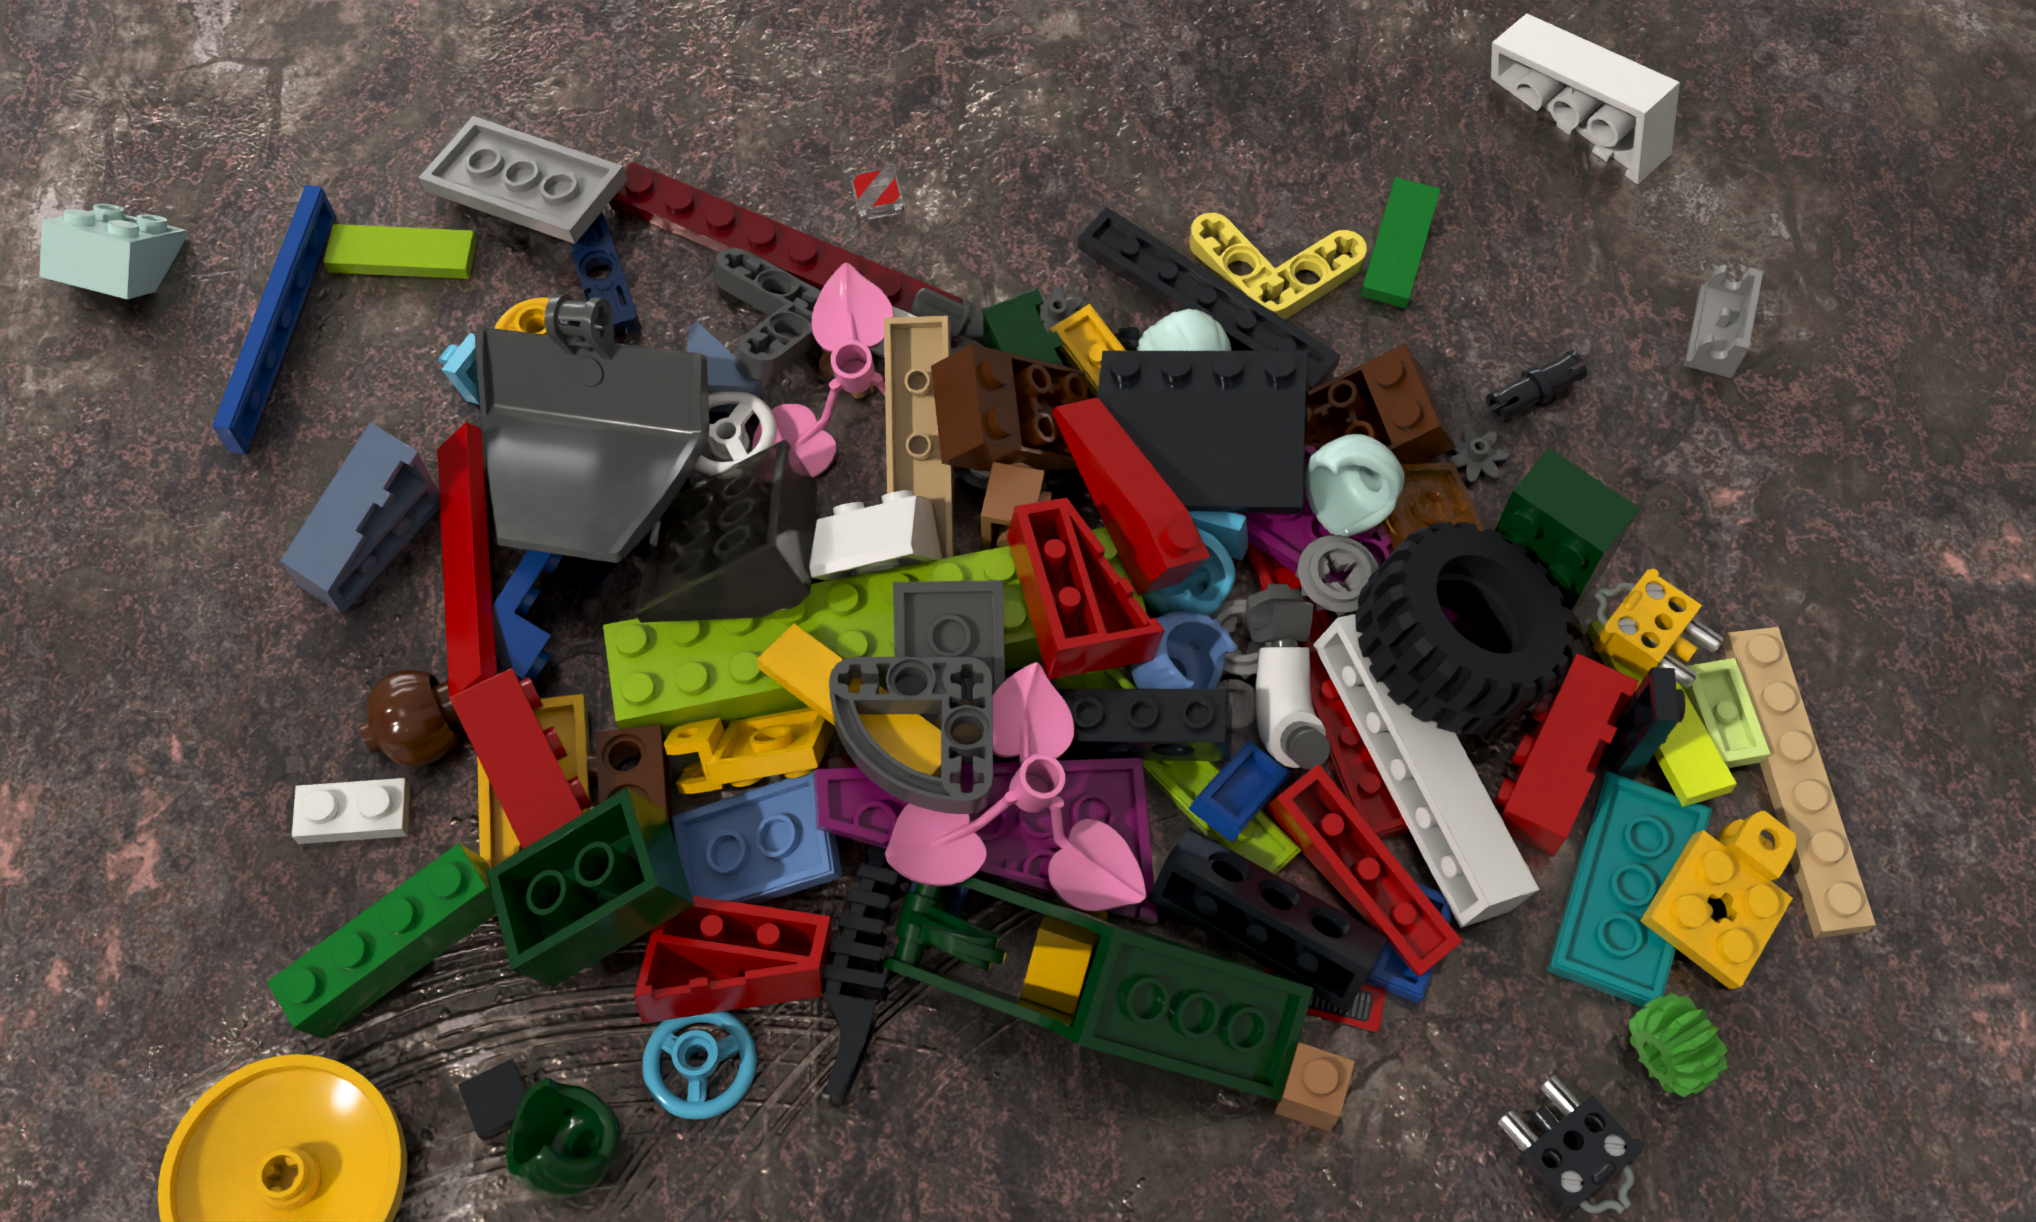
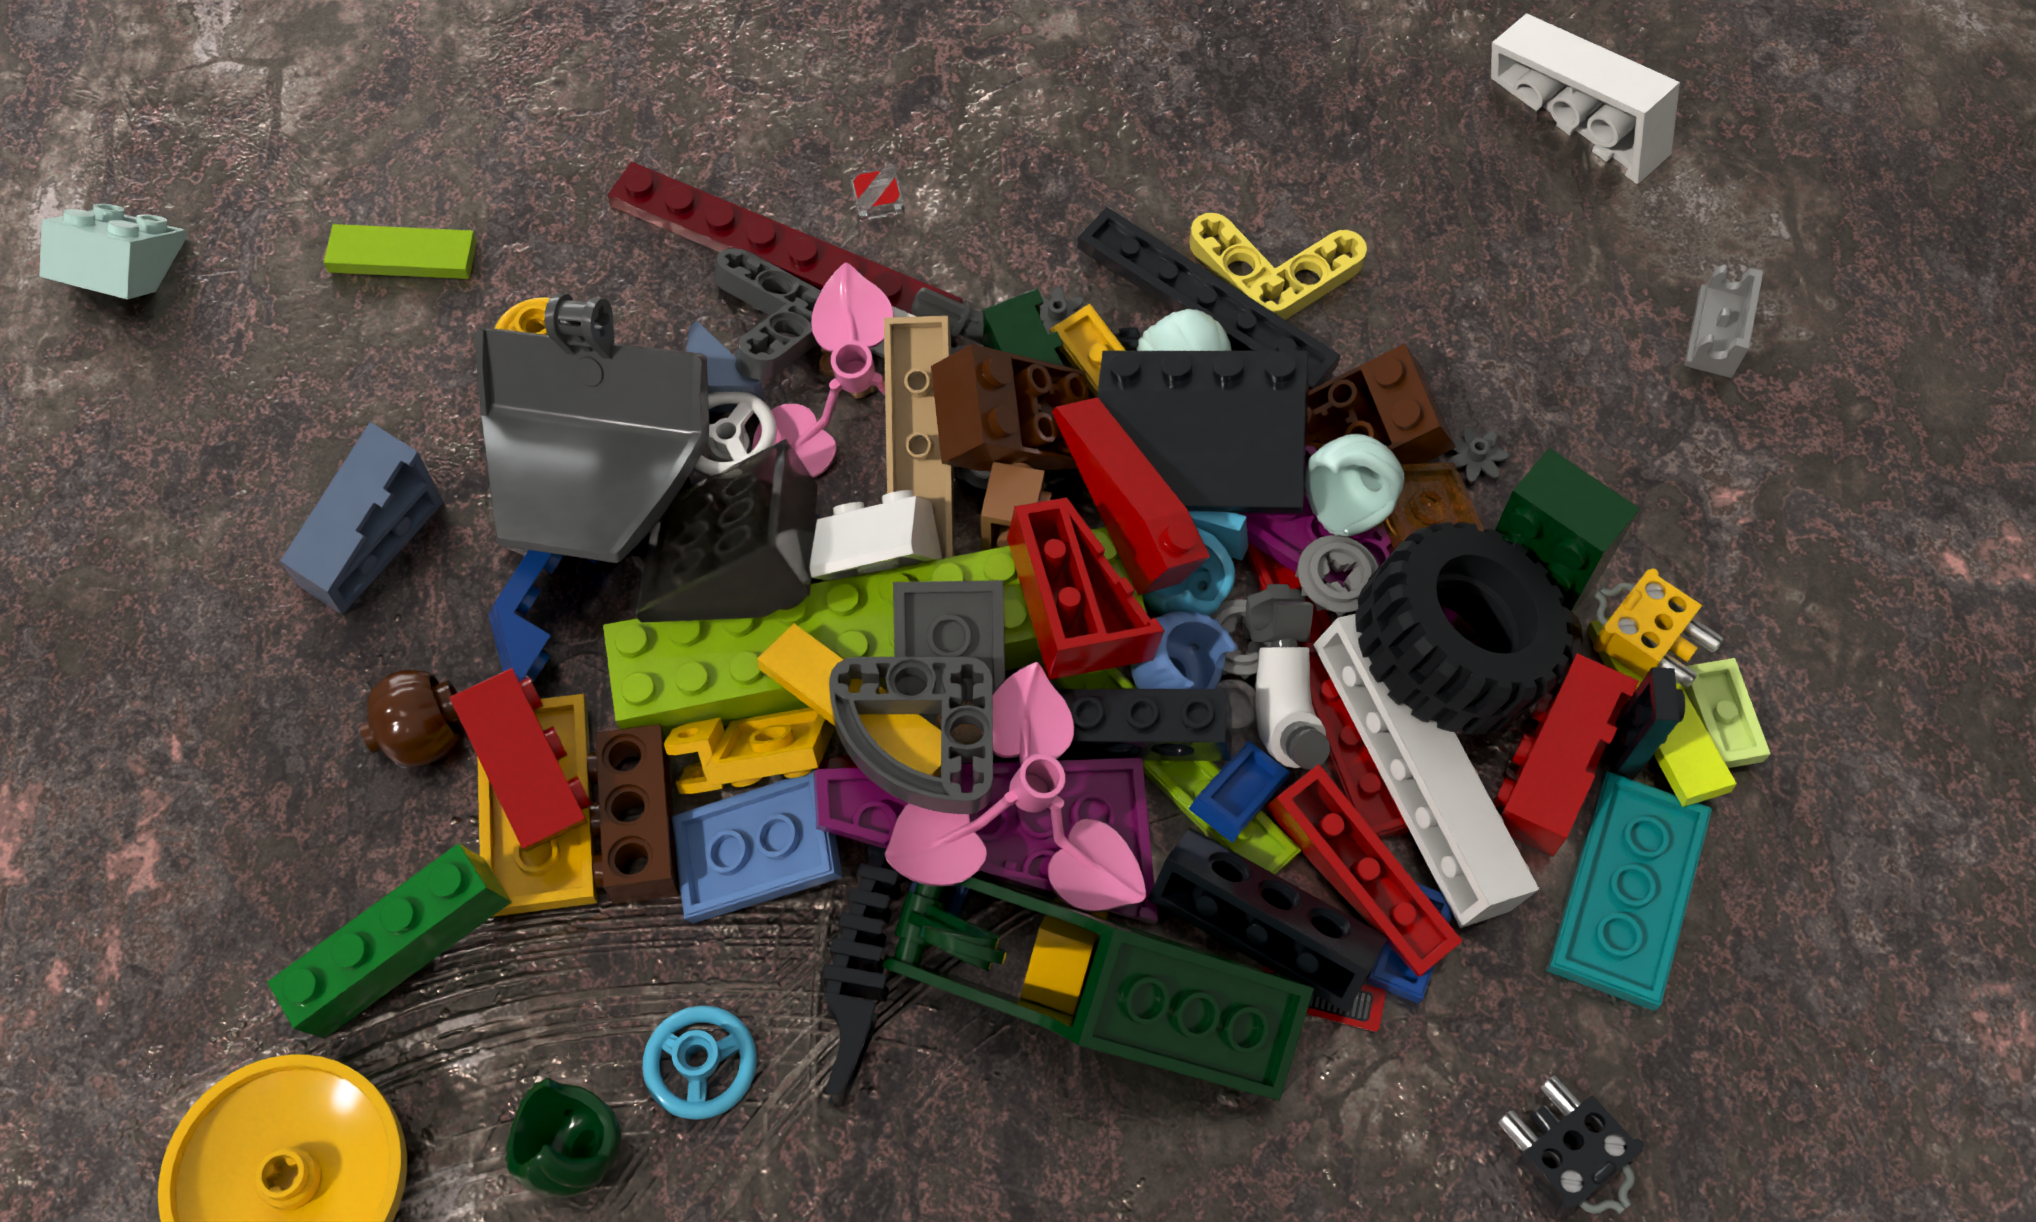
blue tile [212,185,336,454] -> none
white plate [292,778,411,844] -> none
light grey plate [418,116,628,244] -> none
red tile [437,422,497,701] -> none
medium azure tile [438,333,480,405] -> none
black tile [458,1059,527,1141] -> none
dark green brick [486,788,695,987] -> none
dark blue piece [570,212,641,339] -> none
red wedge [634,896,833,1024] -> none
medium nougat brick [1275,1042,1355,1132] -> none
green tile [1360,177,1441,308] -> none
black pin [1486,350,1587,422] -> none
bright green gear [1628,992,1728,1098] -> none
yellow plate [1640,811,1796,990] -> none
tan plate [1722,627,1876,939] -> none

